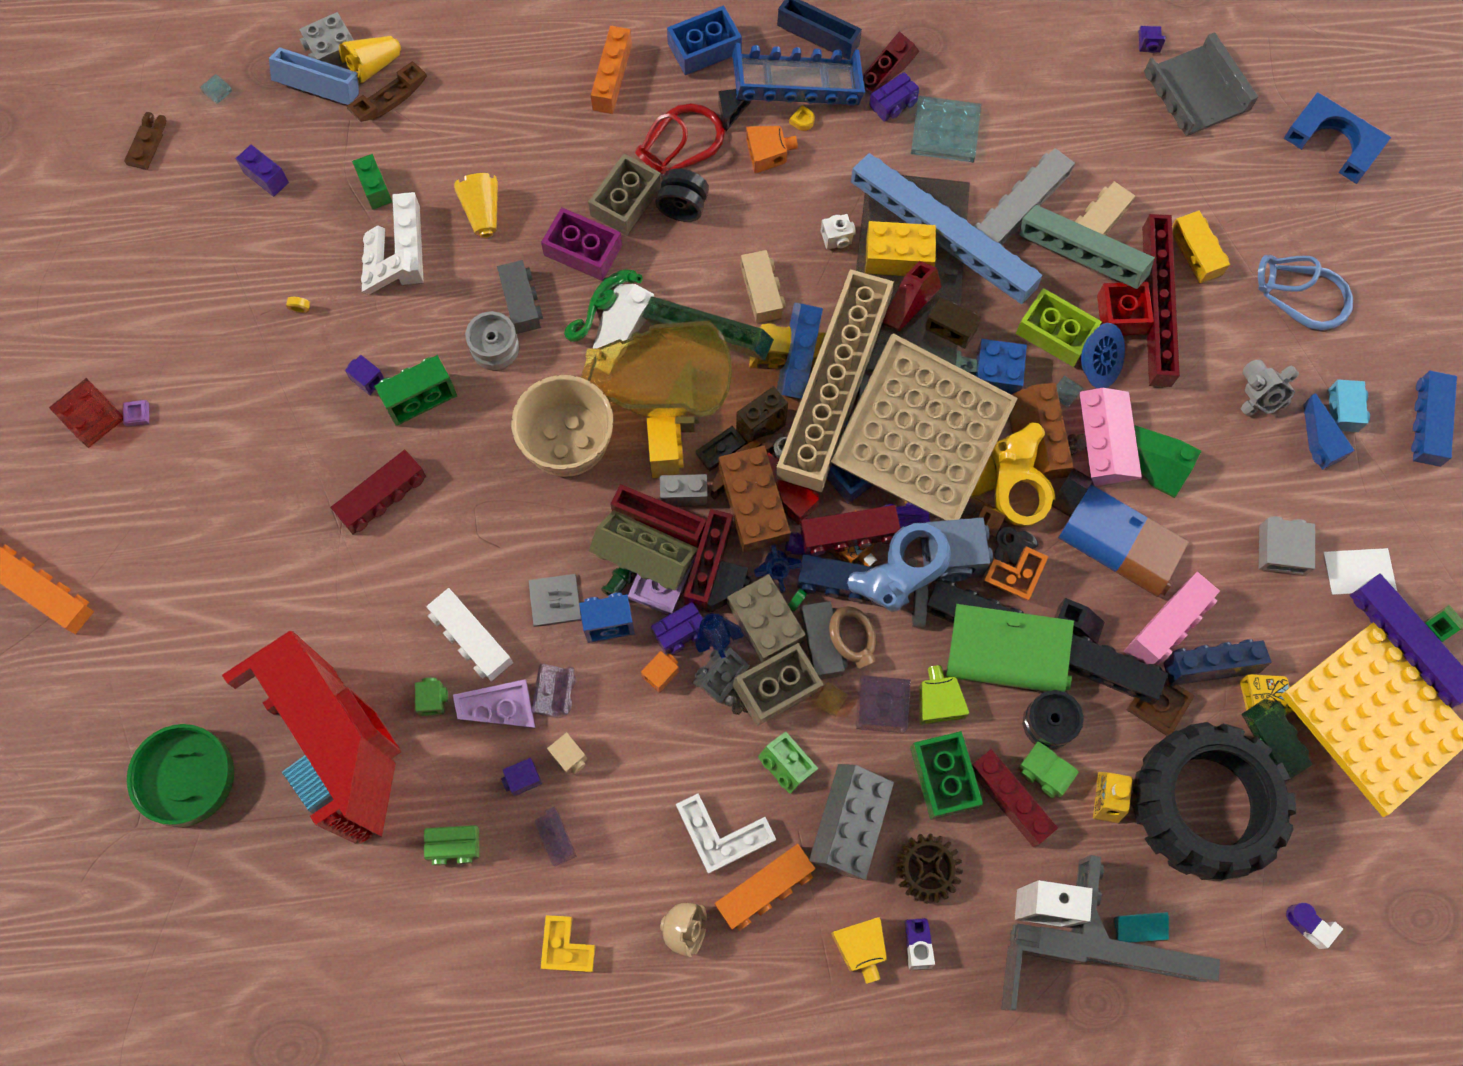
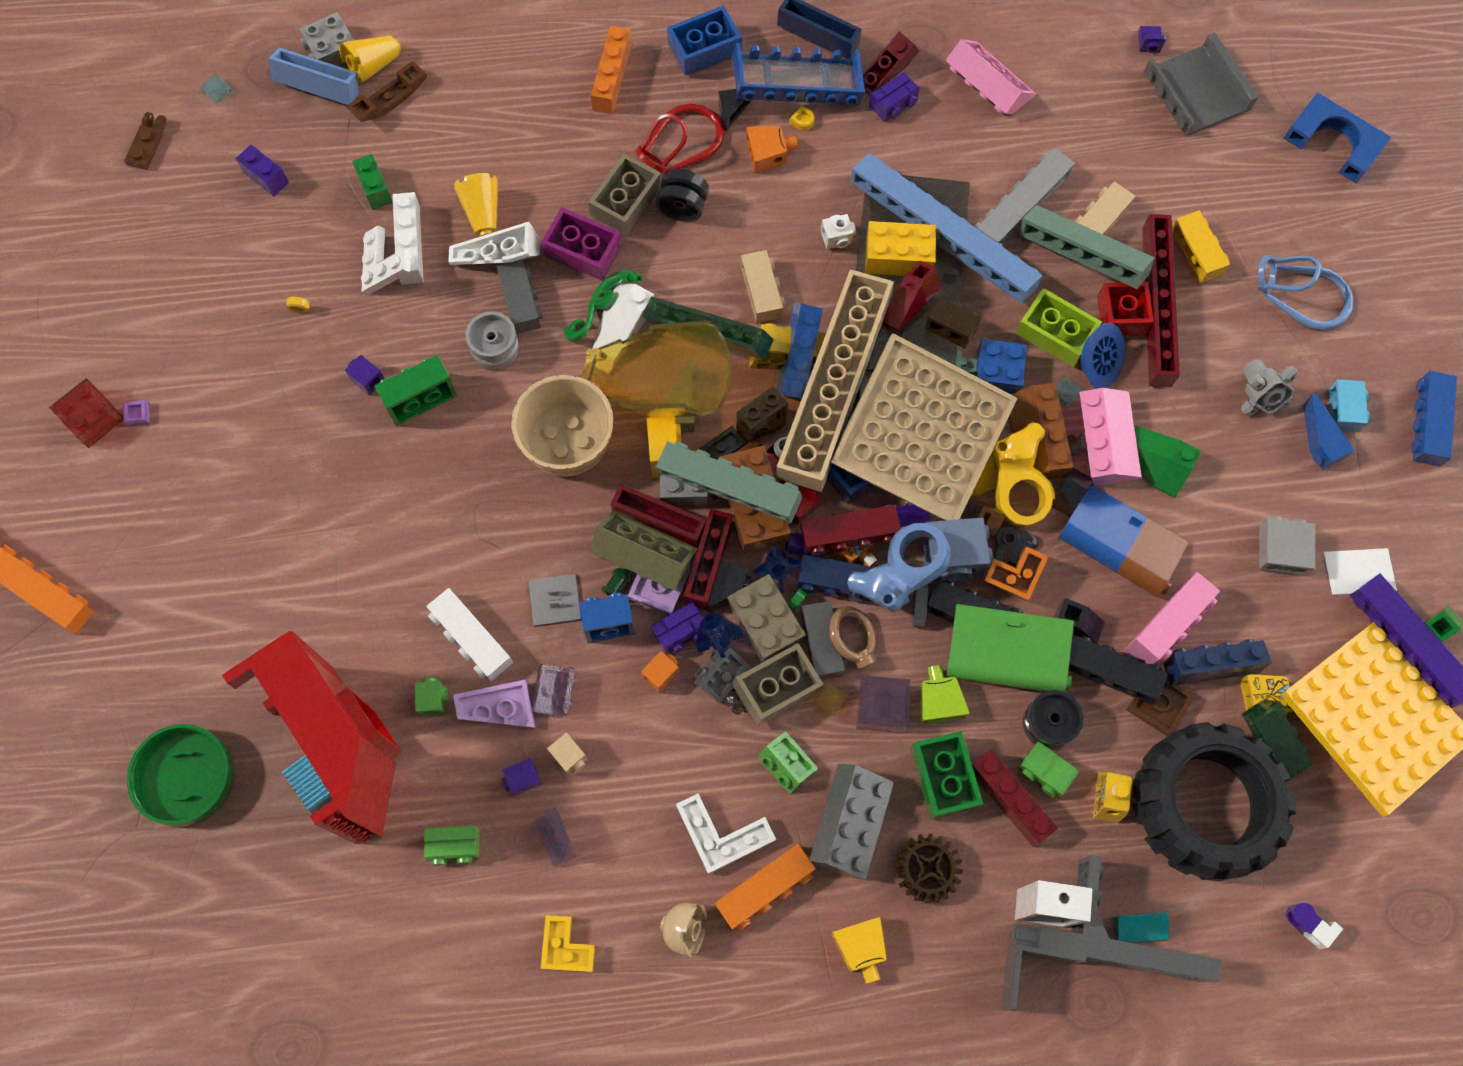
dark red brick [330,449,427,535] -> none
leg [905,918,935,970] -> none
clear light blue plate [911,95,981,163] -> none
none -> white wedge [448,222,541,265]
none -> sand green brick [656,441,802,523]
none -> bright pink slope [946,39,1036,115]

